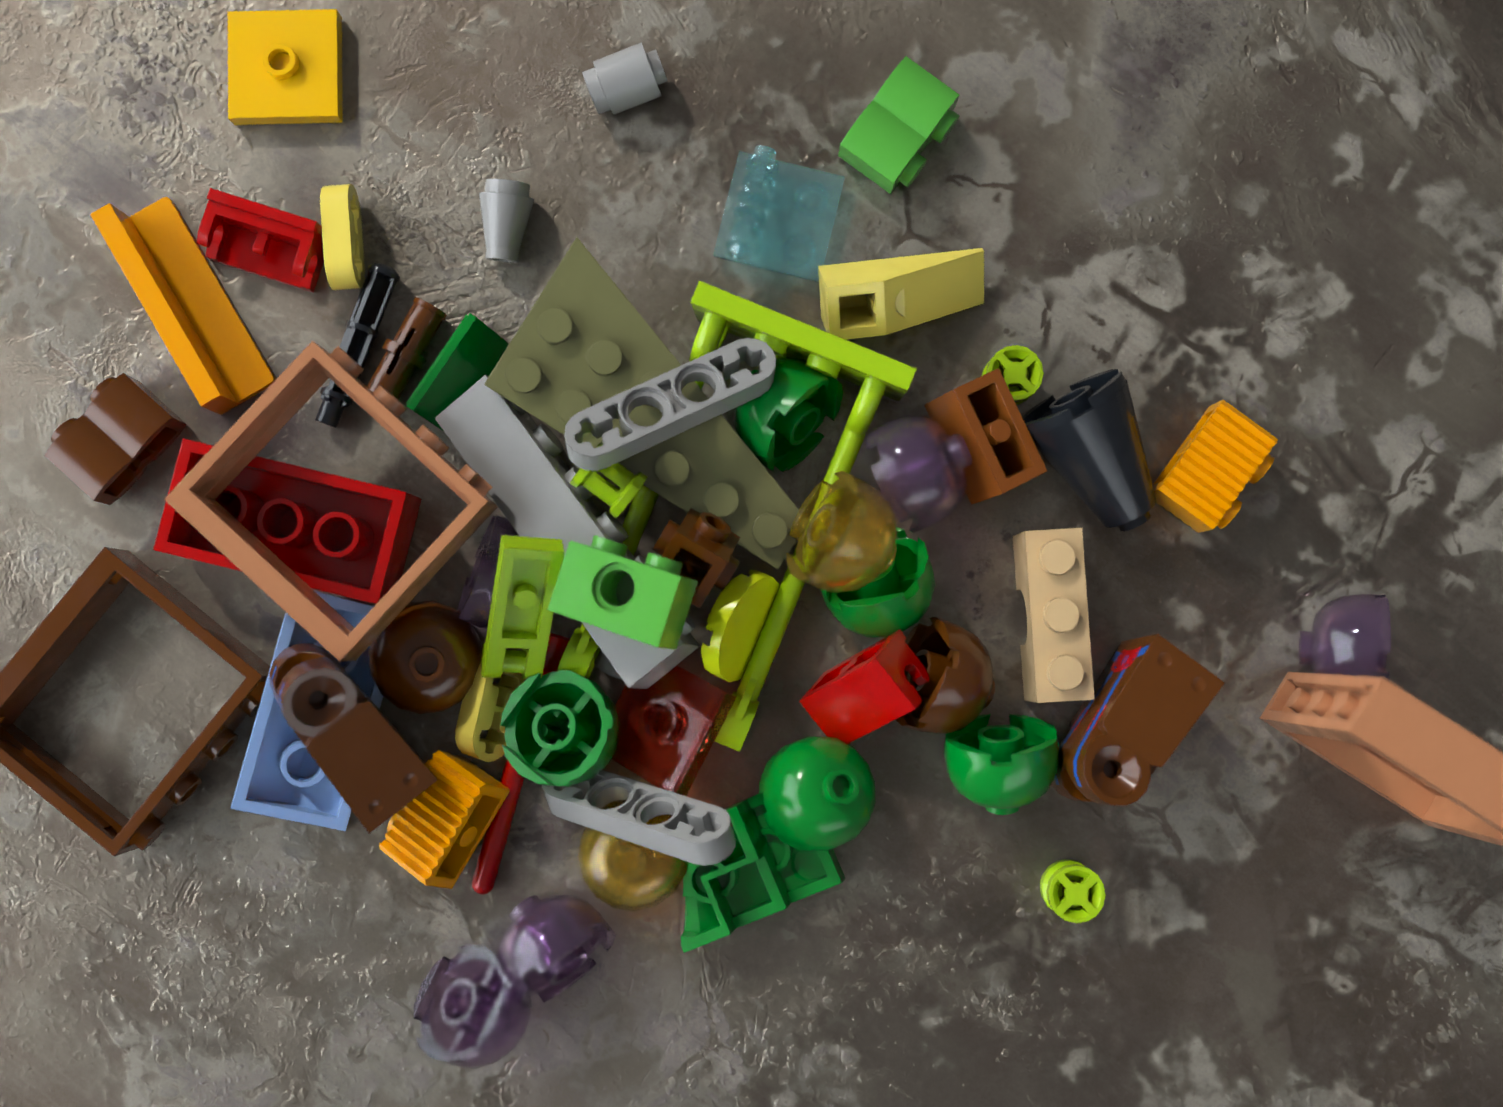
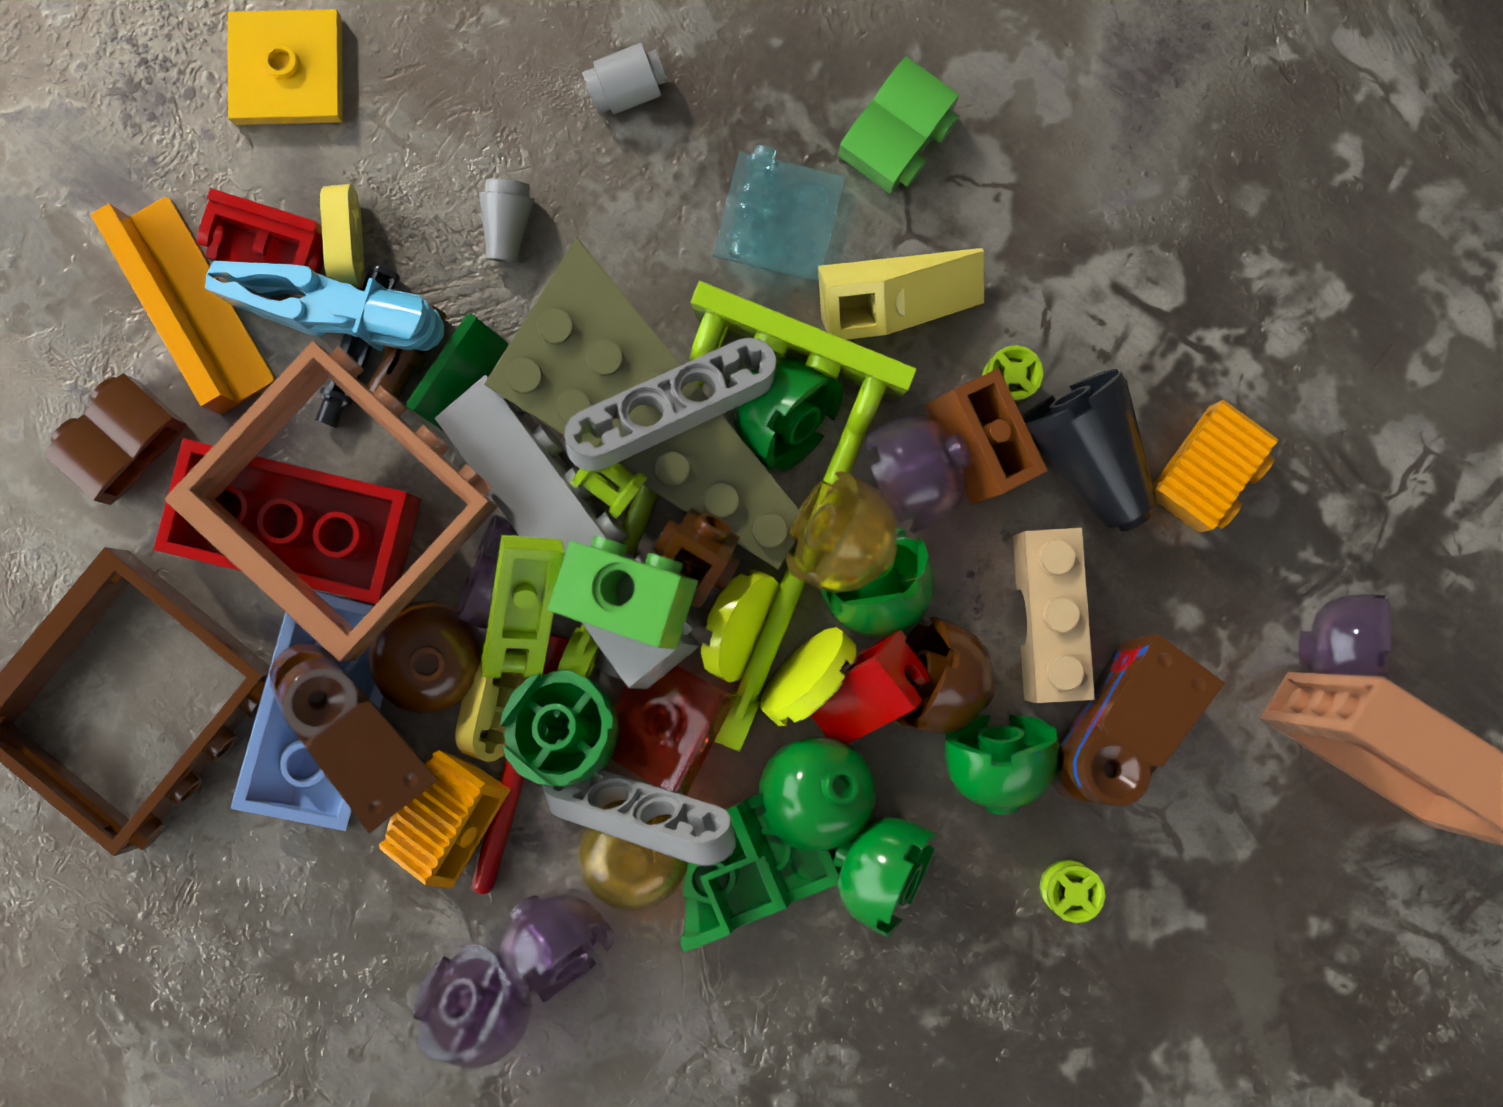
none -> medium azure arm [205,261,444,351]
none -> neon yellow tile [760,627,856,726]
none -> green cylinder [833,818,937,938]

